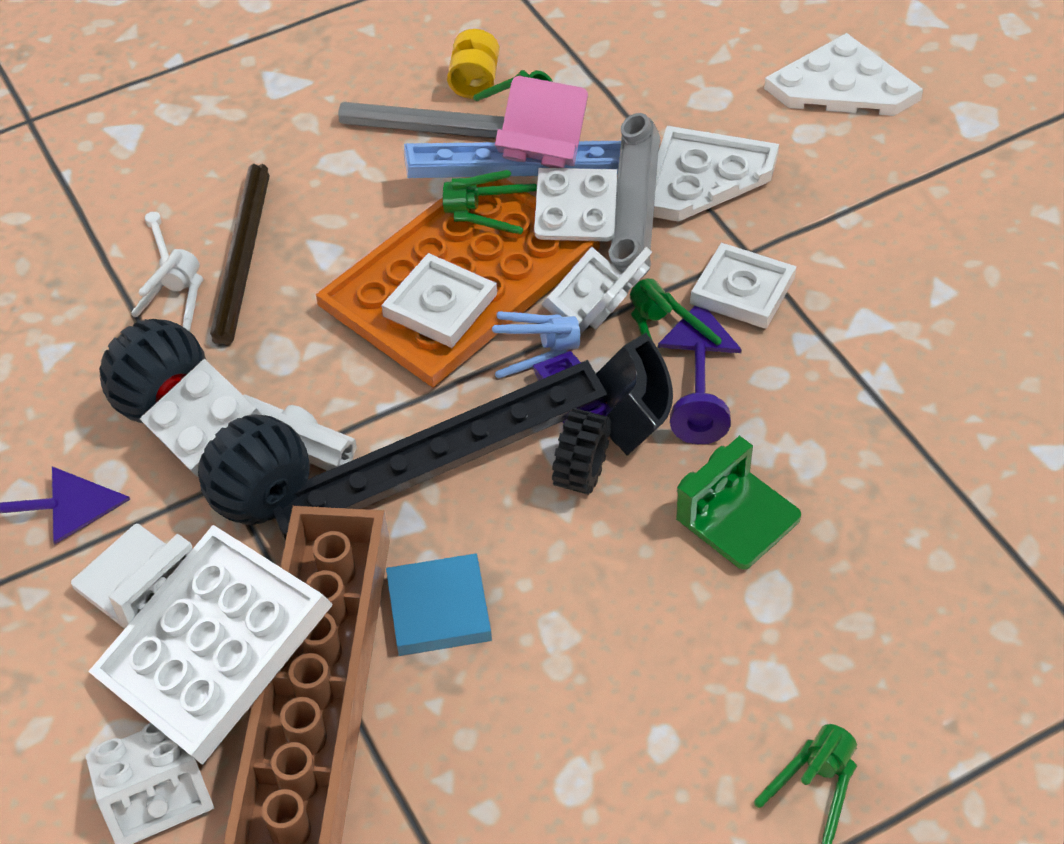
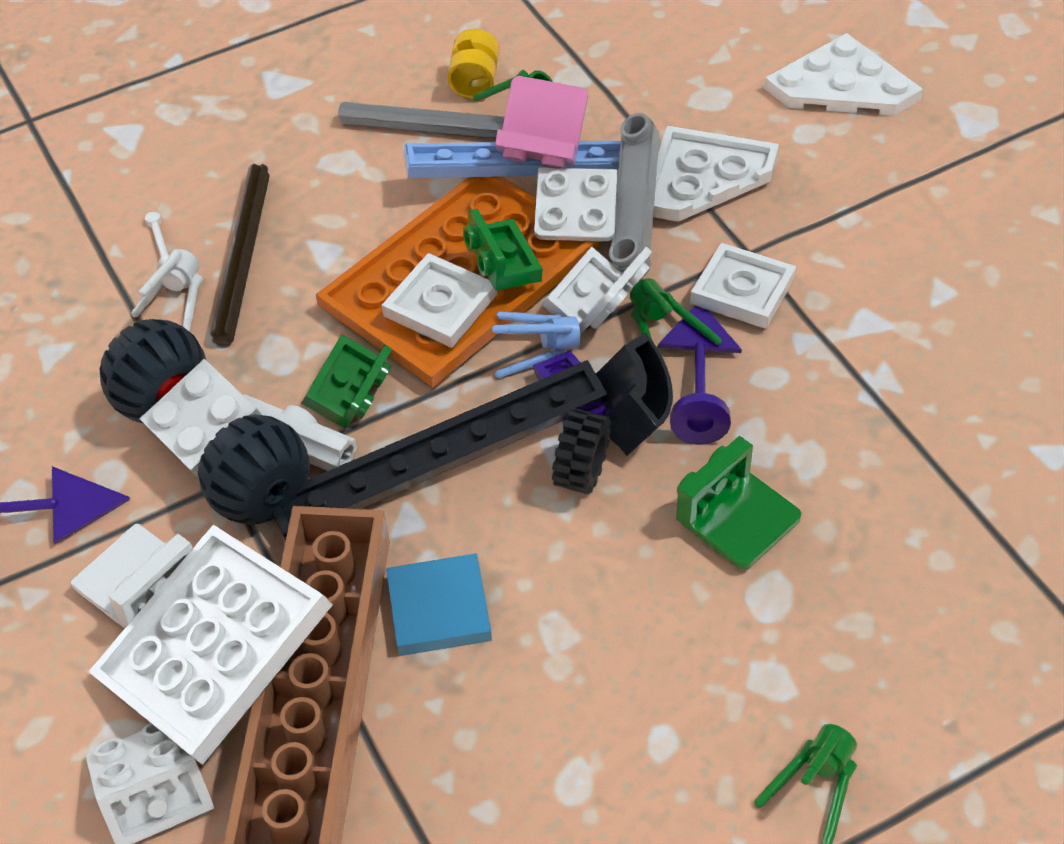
green plant [443,170,537,234] -> none
none -> green bracket [301,334,392,429]
none -> green bracket [463,209,543,291]

